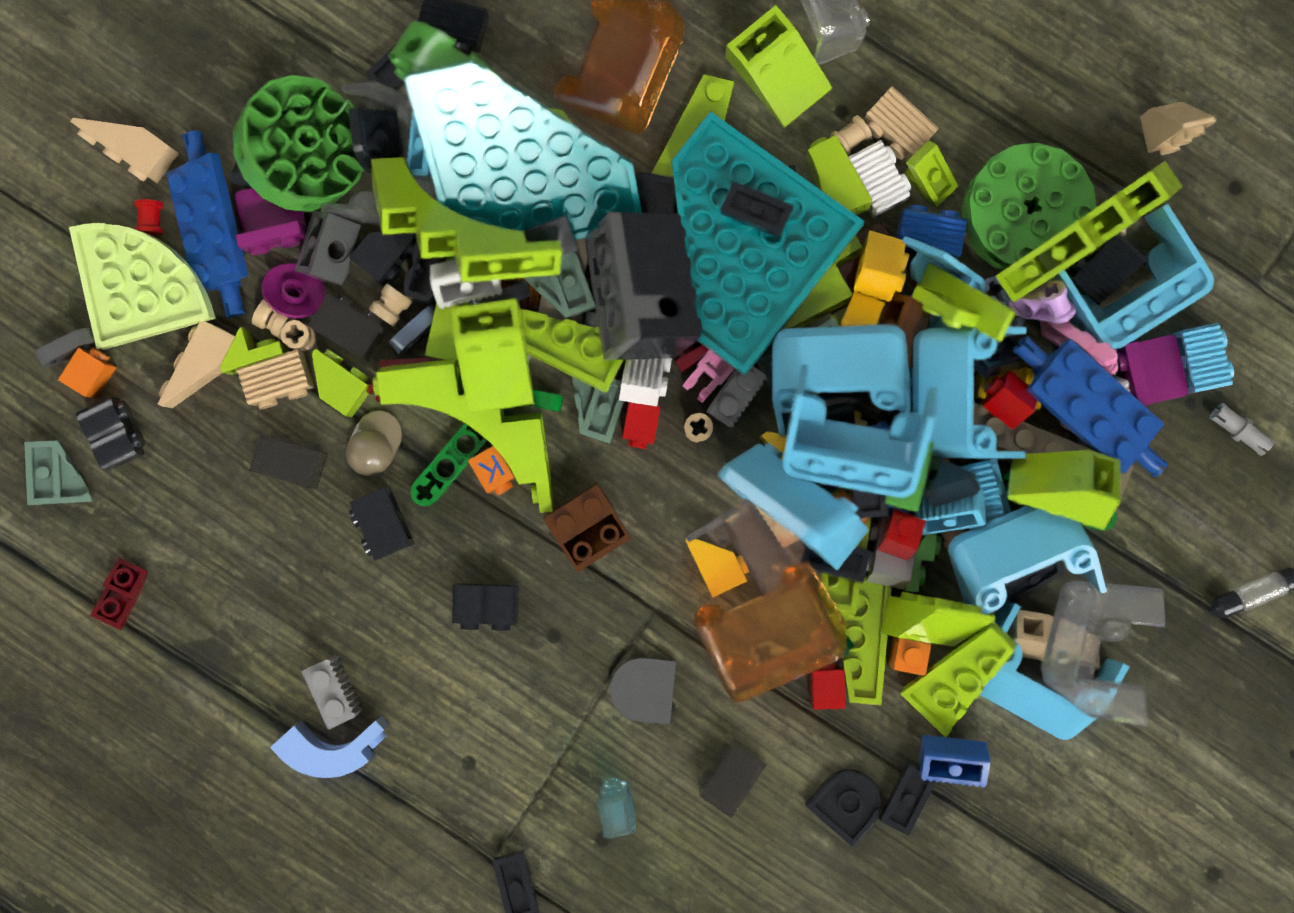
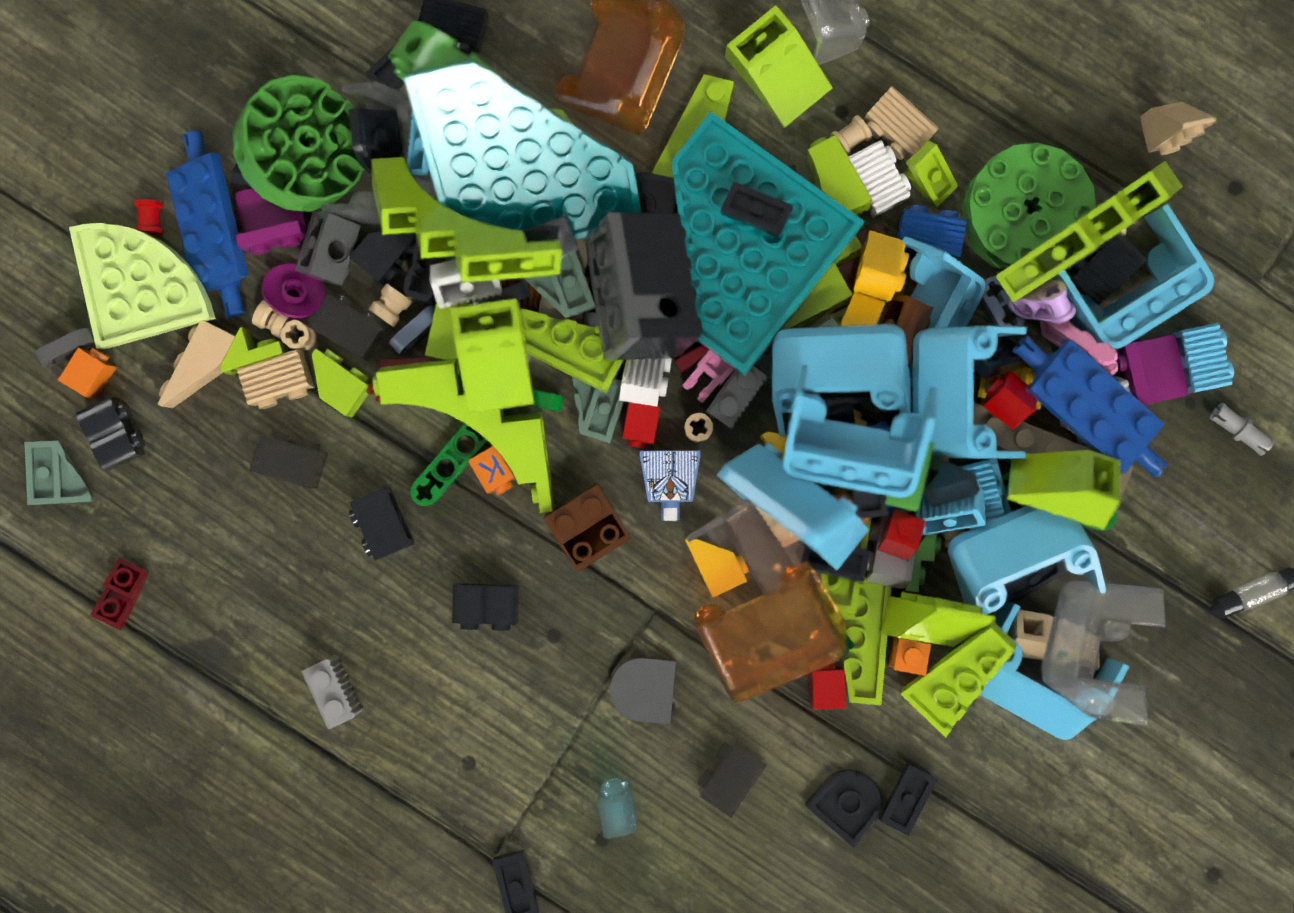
tan slope [70,118,179,183] -> none
light blue arch [270,716,390,778] -> none
dark tan cap [345,410,402,476] -> none
lime bracket [912,263,1015,341] -> none
blue brick [919,735,990,788] -> none
none -> torso [640,451,700,521]

